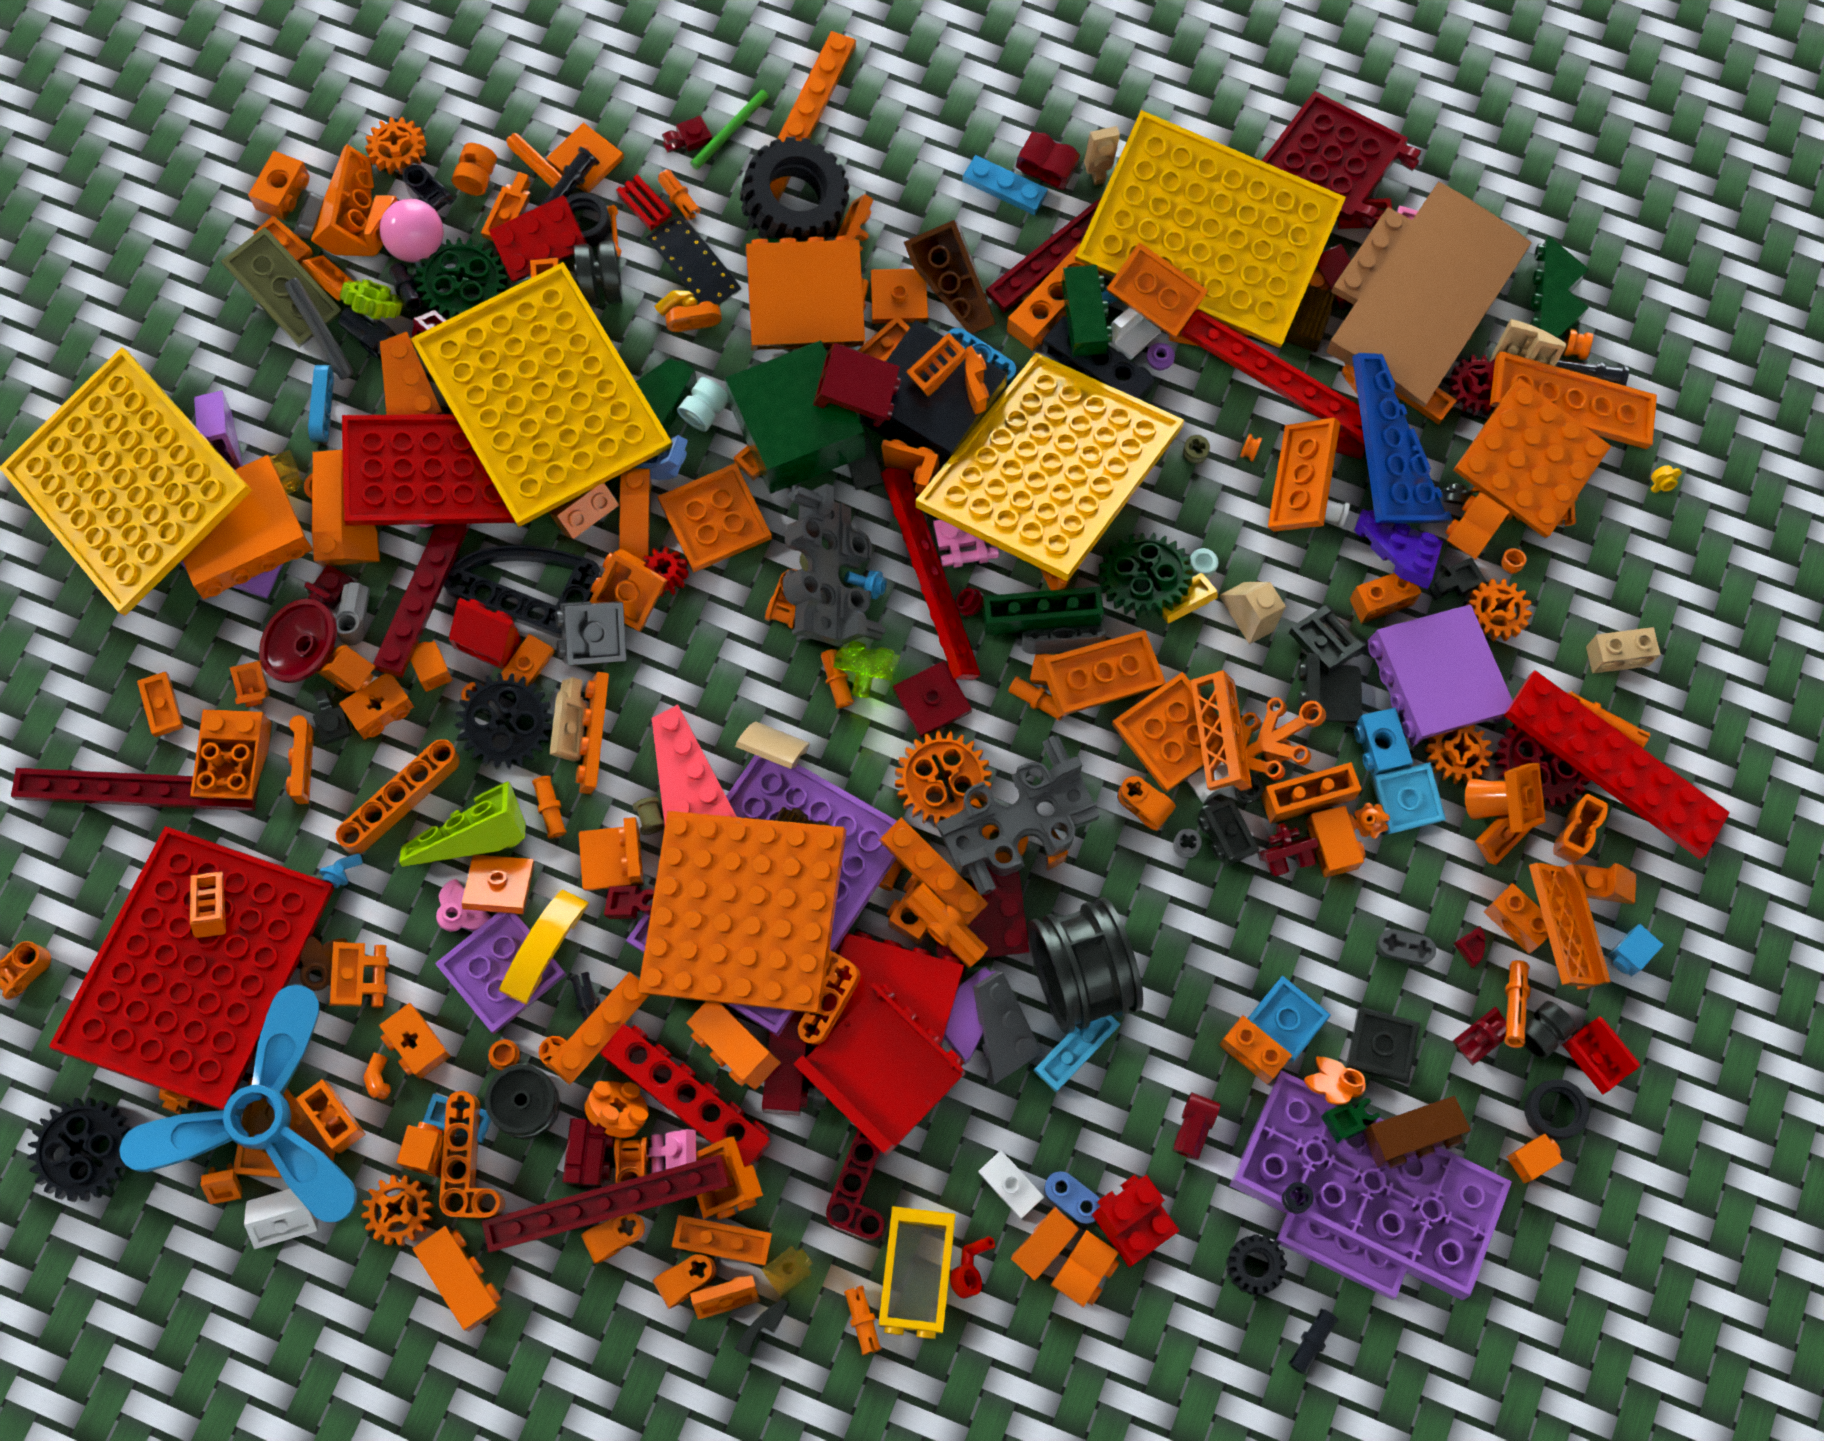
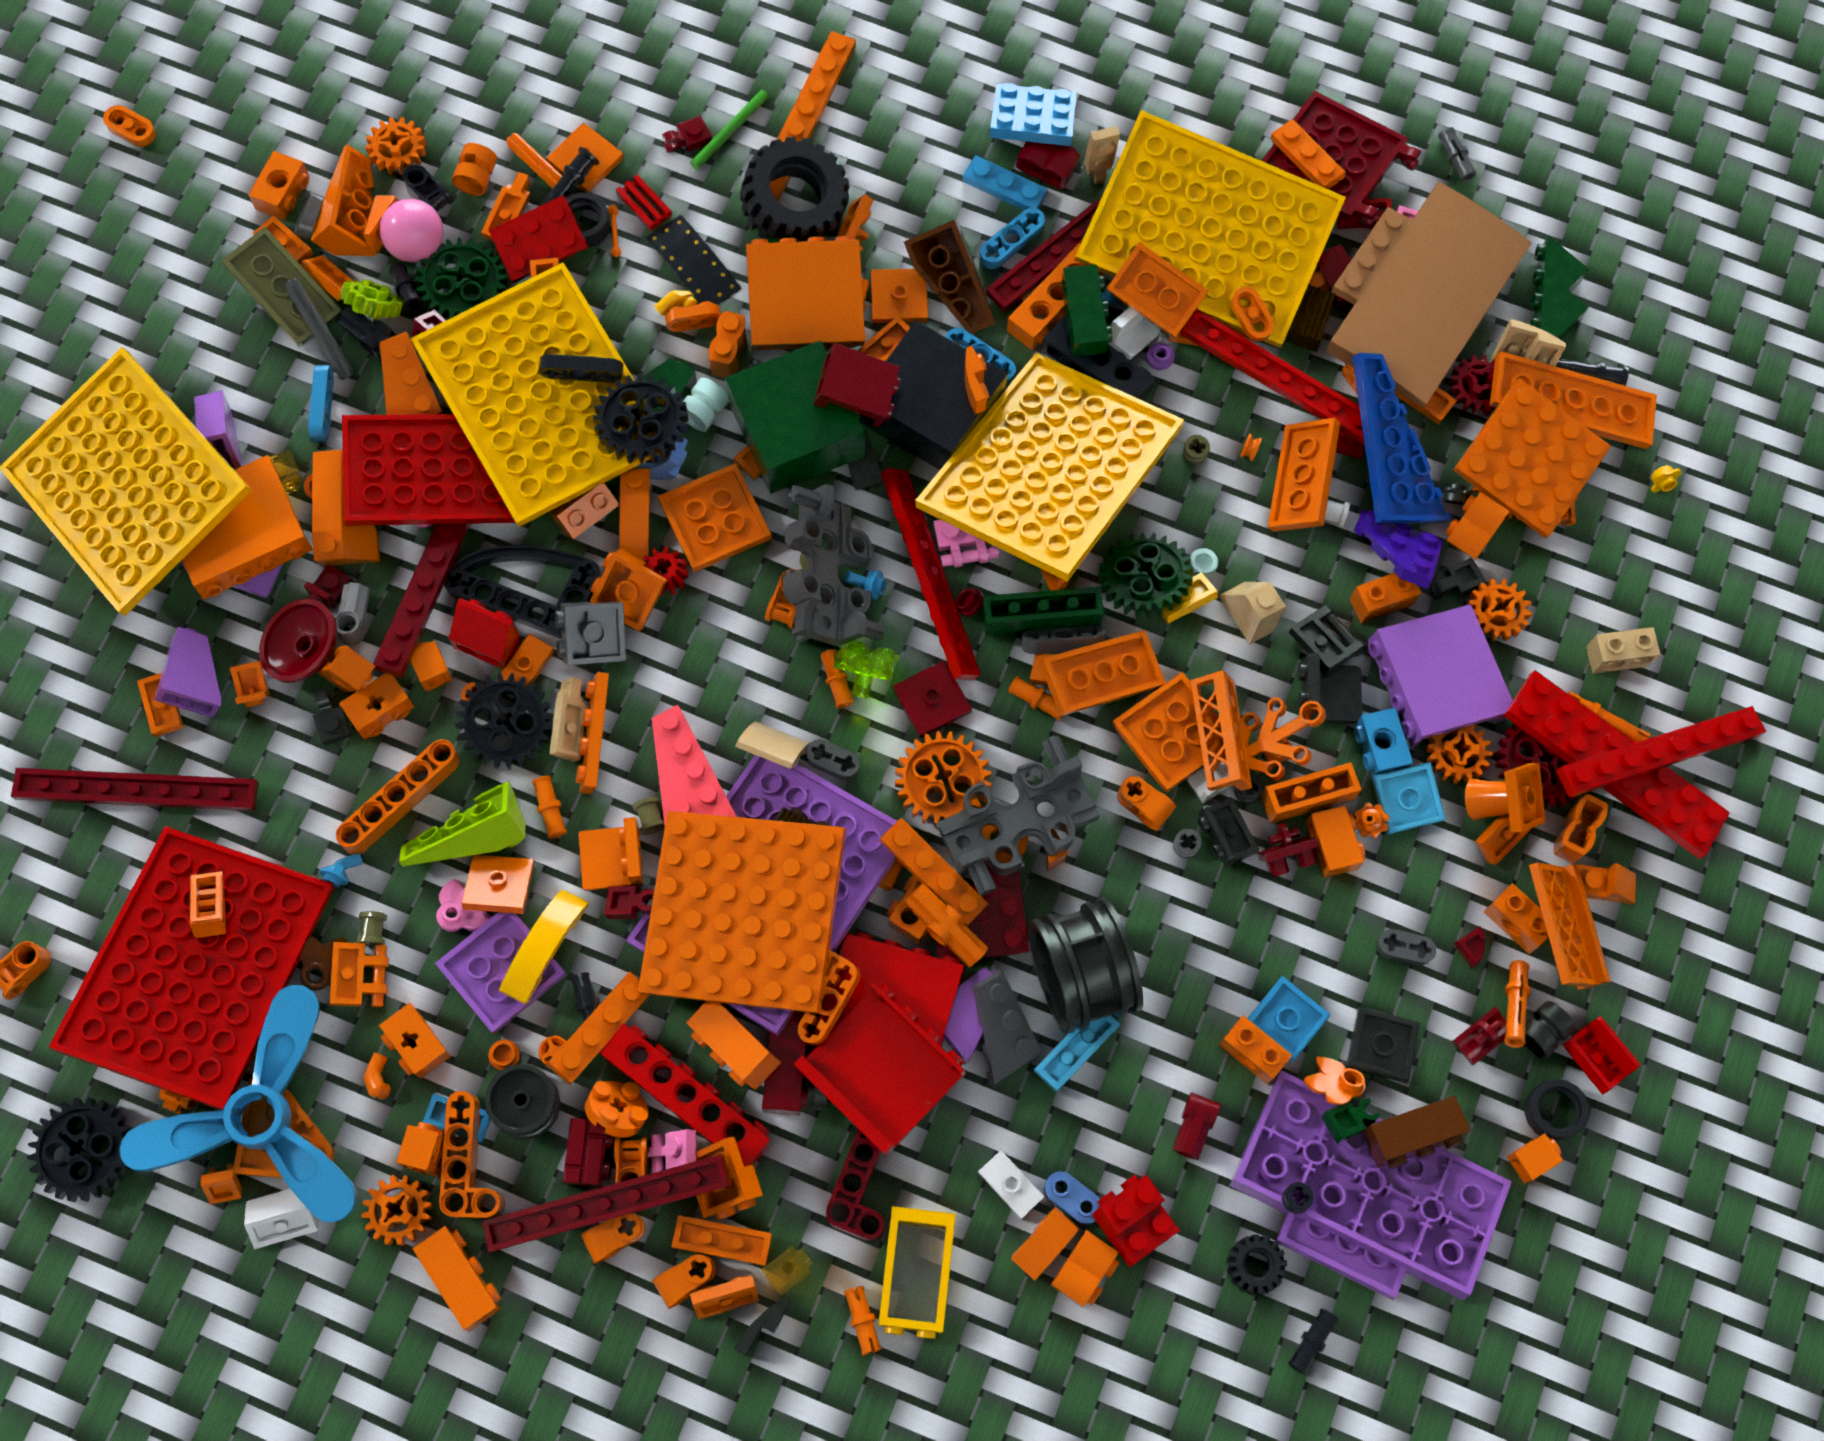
orange slope [190,709,272,800] -> none
orange plate [286,715,314,804] -> none
orange brick [296,1079,366,1154] -> none
pearl dark grey wheel [574,241,623,307] -> none
orange axle [658,169,701,220] -> none
orange bracket [881,439,940,496] -> none
orange slope [906,333,968,397] -> none
red plate [950,1236,995,1299] -> none
orange hinge [1501,548,1527,574] -> none
orange wheel [1562,328,1593,361] -> none
dark azure brick [1608,924,1664,976] -> none
none -> orange plate [103,105,156,147]
none -> medium lavender slope [154,627,222,718]
none -> olive bush [356,911,387,947]
none -> black beam [538,354,624,383]
none -> black gear [593,373,689,465]
none -> orange brick [708,311,747,378]
none -> dark grey beam [806,739,860,781]
none -> dark azure beam [980,208,1045,269]
none -> plate [989,83,1076,146]
none -> orange plate [1231,287,1274,342]
none -> orange plate [1271,119,1346,189]
none -> dark grey pin [1438,127,1477,182]
none -> red plate [1556,706,1766,798]

